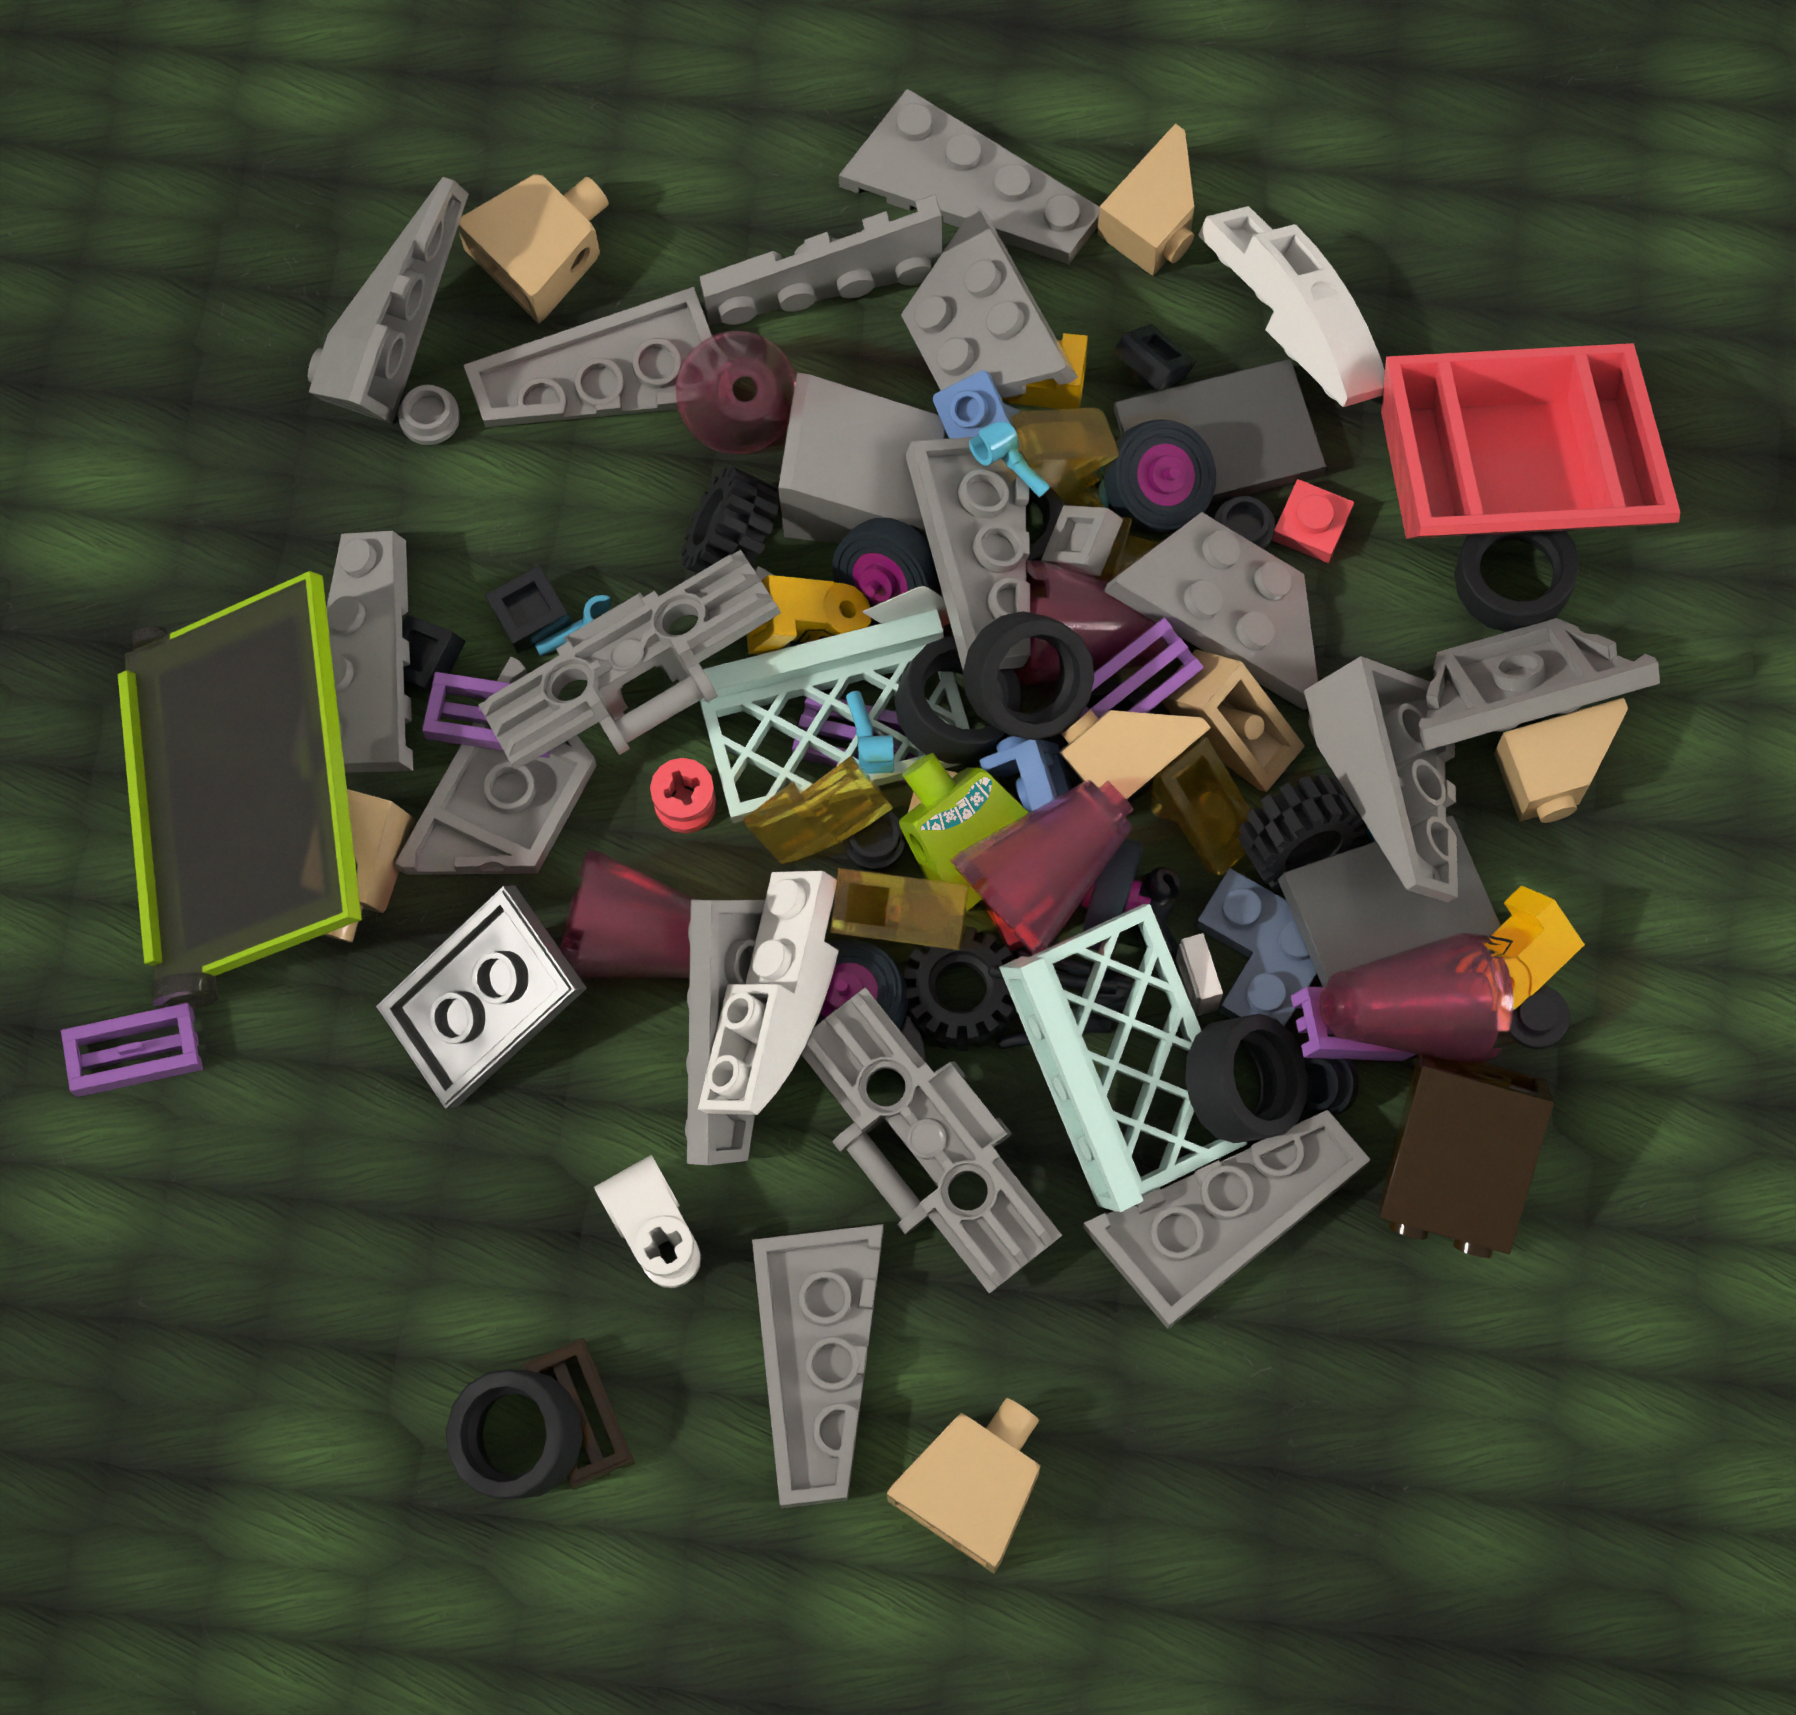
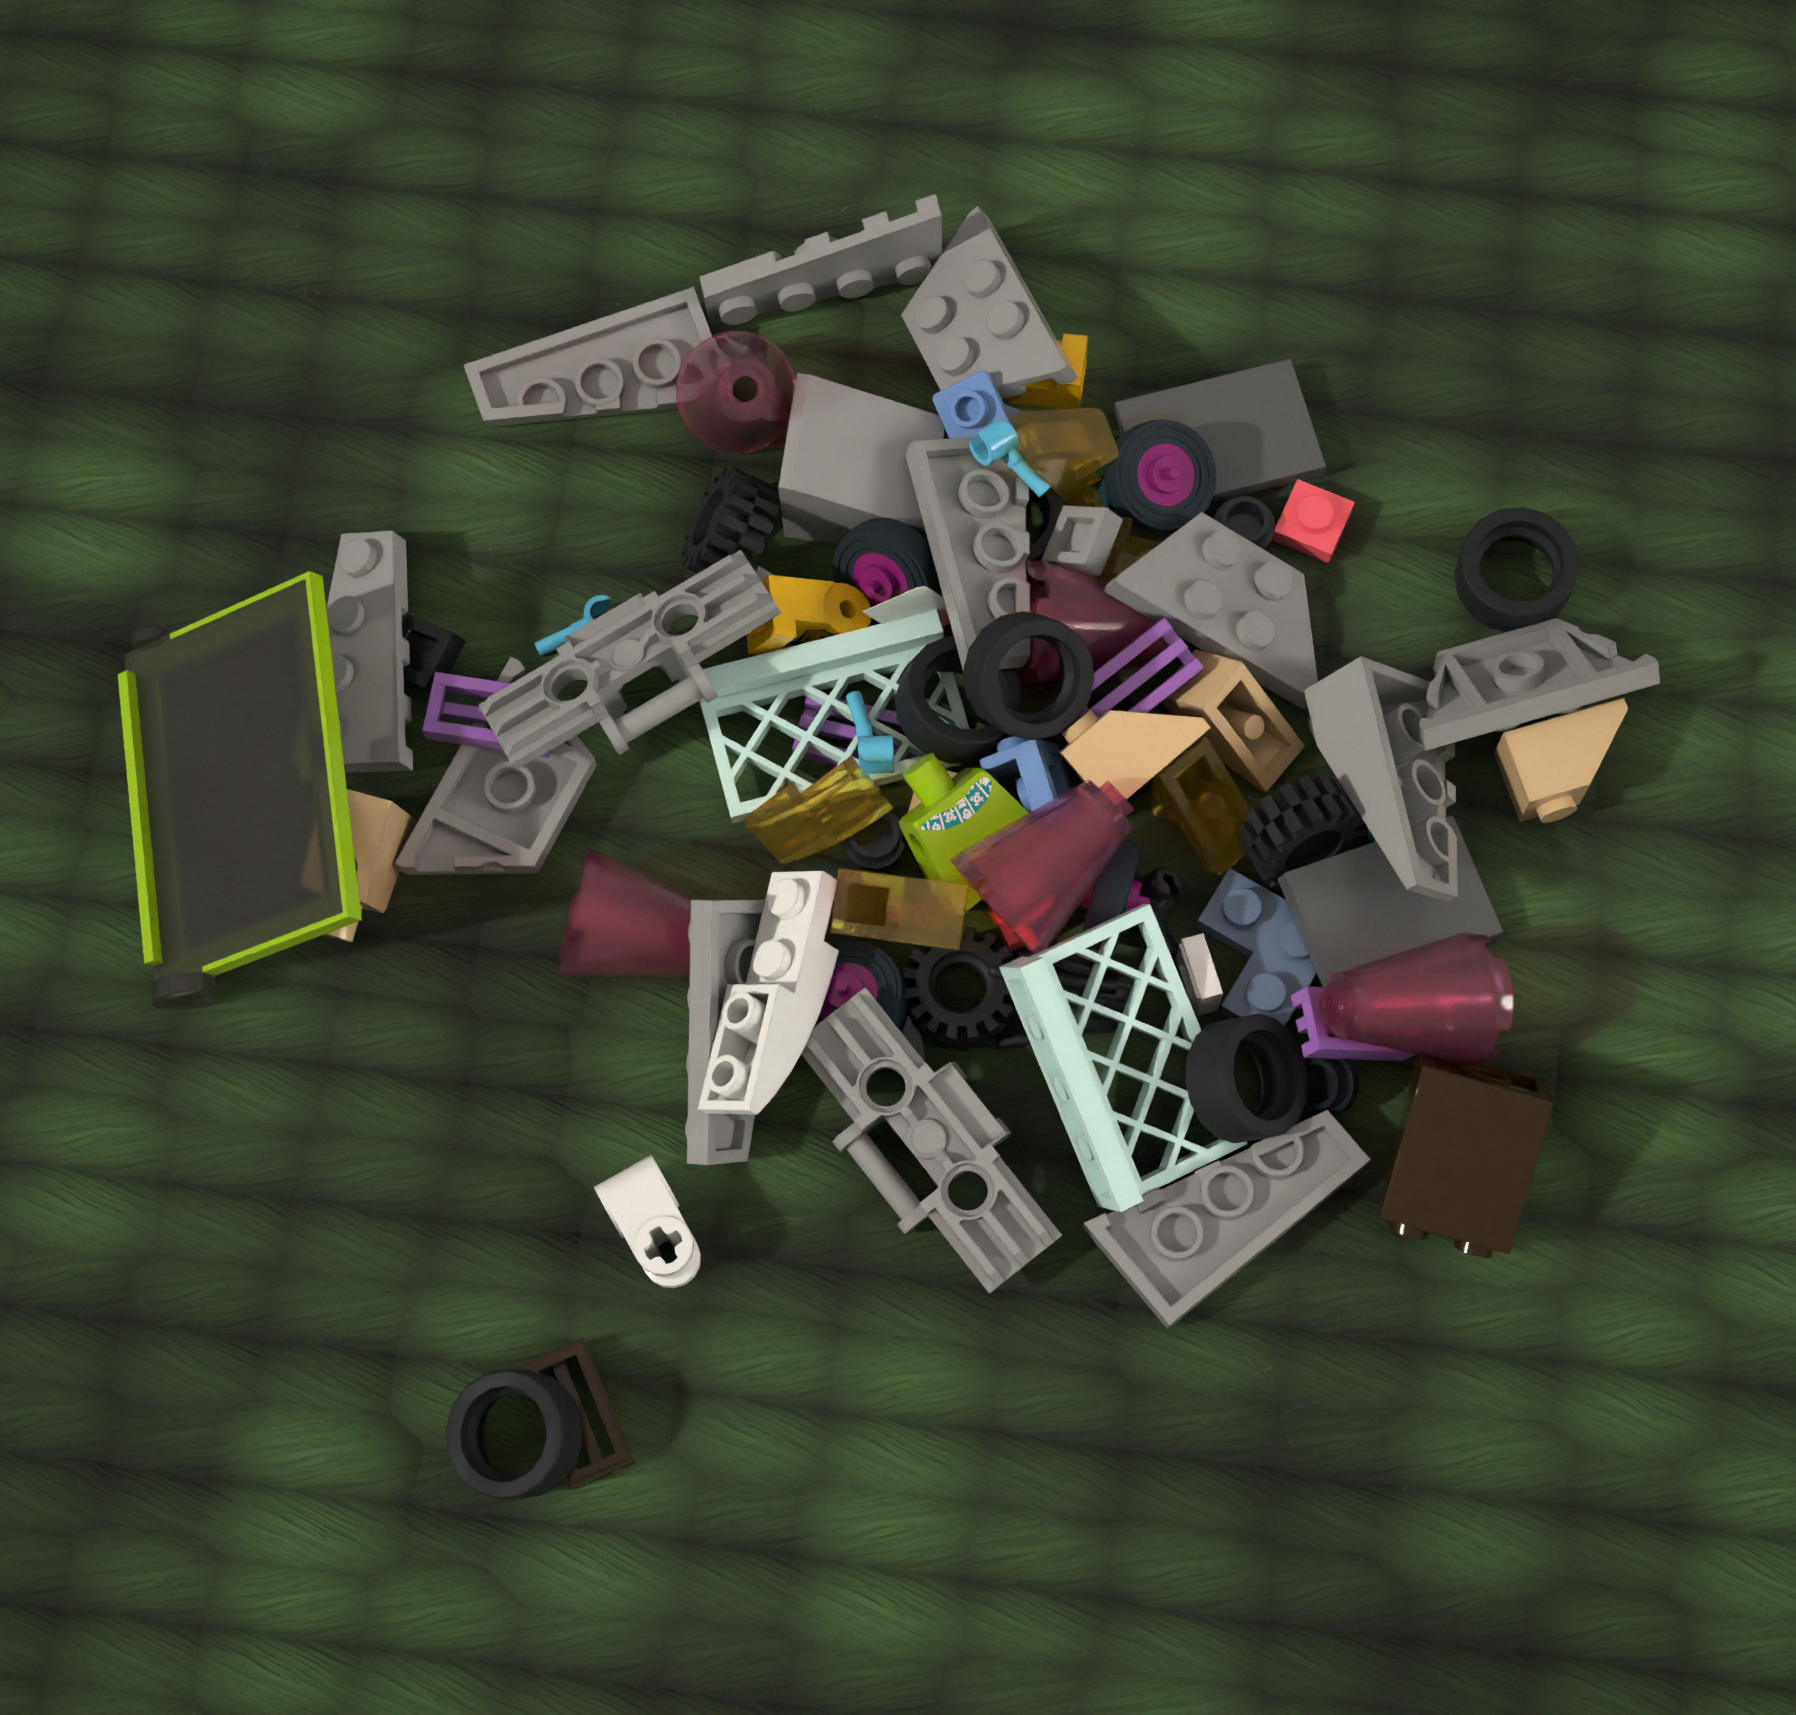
medium lavender tile [61,1003,203,1097] -> none
light grey wedge [308,177,469,424] -> none
tile [376,885,587,1109] -> none
light grey plate [398,385,460,445] -> none
tan torso [458,175,609,324] -> none
black plate [485,565,572,653] -> none
coral wheel [650,758,717,834] -> none
light grey wing [752,1224,884,1509] -> none
light grey wing [839,89,1099,265] -> none
tan torso [887,1398,1040,1573] -> none
tan slope [1097,123,1194,276] -> none
black plate [1113,324,1197,390] -> none
white slope [1198,206,1385,407] -> none
coral slope [1381,343,1681,539] -> none
yellow leg [1454,885,1585,1013] -> none
black plate [1503,985,1570,1049] -> none

